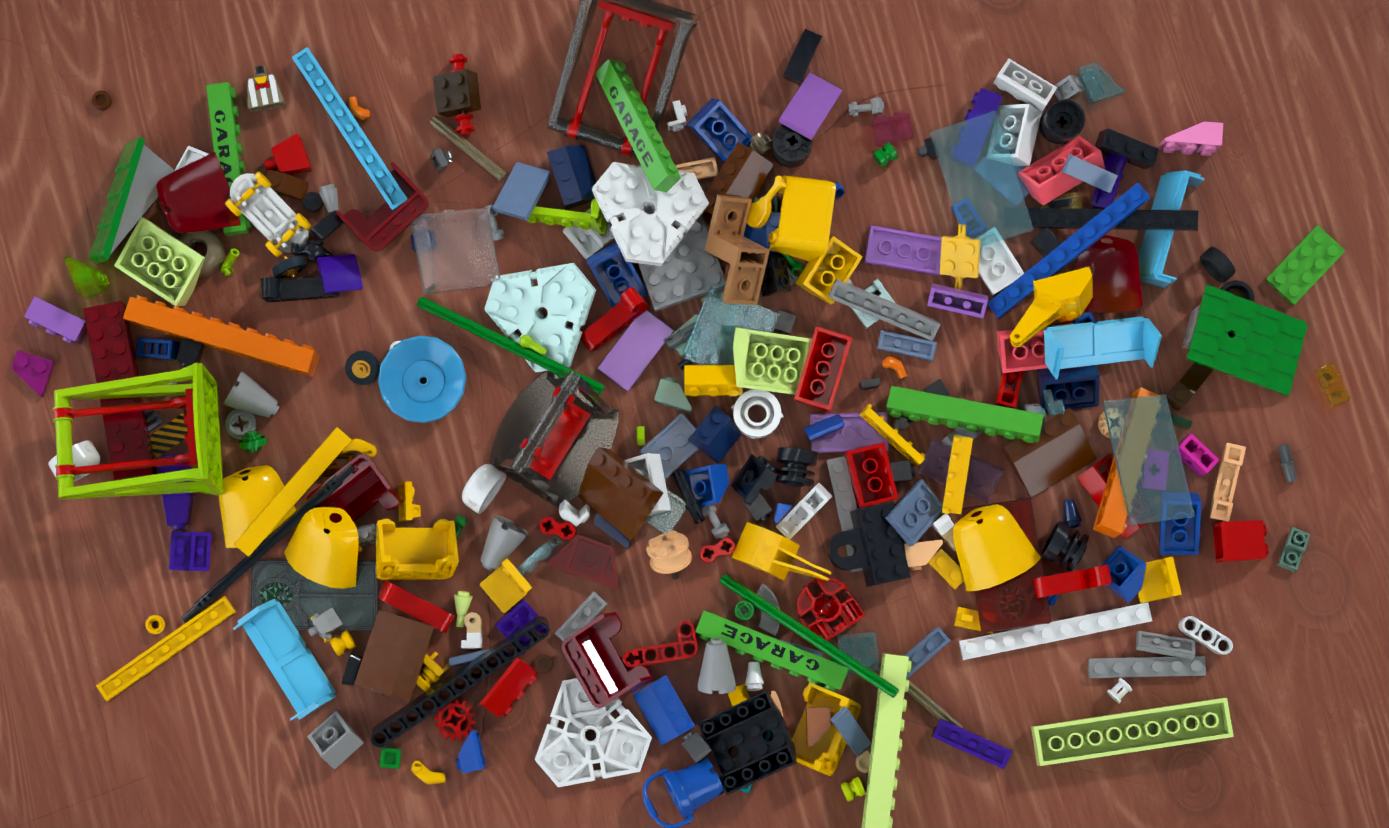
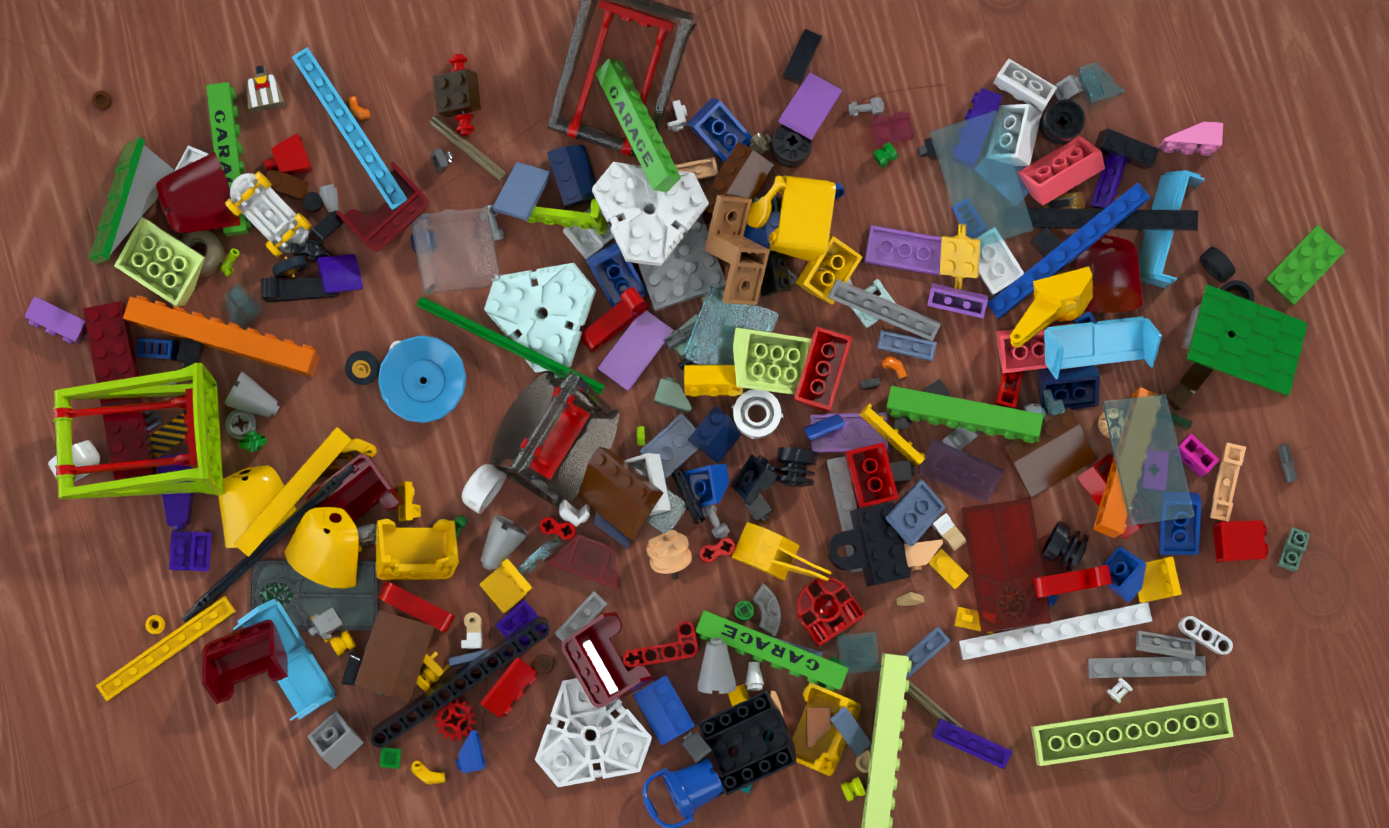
magenta wing [11,350,55,397] -> none
clear neon green slope [64,256,108,299] -> none
yellowish green cone [454,591,473,627] -> none
lime piece [519,335,547,355] -> none
green axle [720,574,899,698] -> none
black tile [772,310,797,335] -> none
blue slope [773,503,792,525] -> none
white slope [776,483,832,540] -> none
green hand [782,254,803,276] -> none
yellow hinge [942,435,973,514] -> none
yellow piece [953,504,1041,591] -> none
sand blue tile [1062,154,1118,193] -> none
dark blue cone [1063,499,1082,529] -> none
clear yellow slope [1315,363,1350,408] -> none
none -> dark red windscreen [202,620,288,704]
none -> clear light blue wing [224,282,264,329]
none -> tan tile [896,592,924,606]

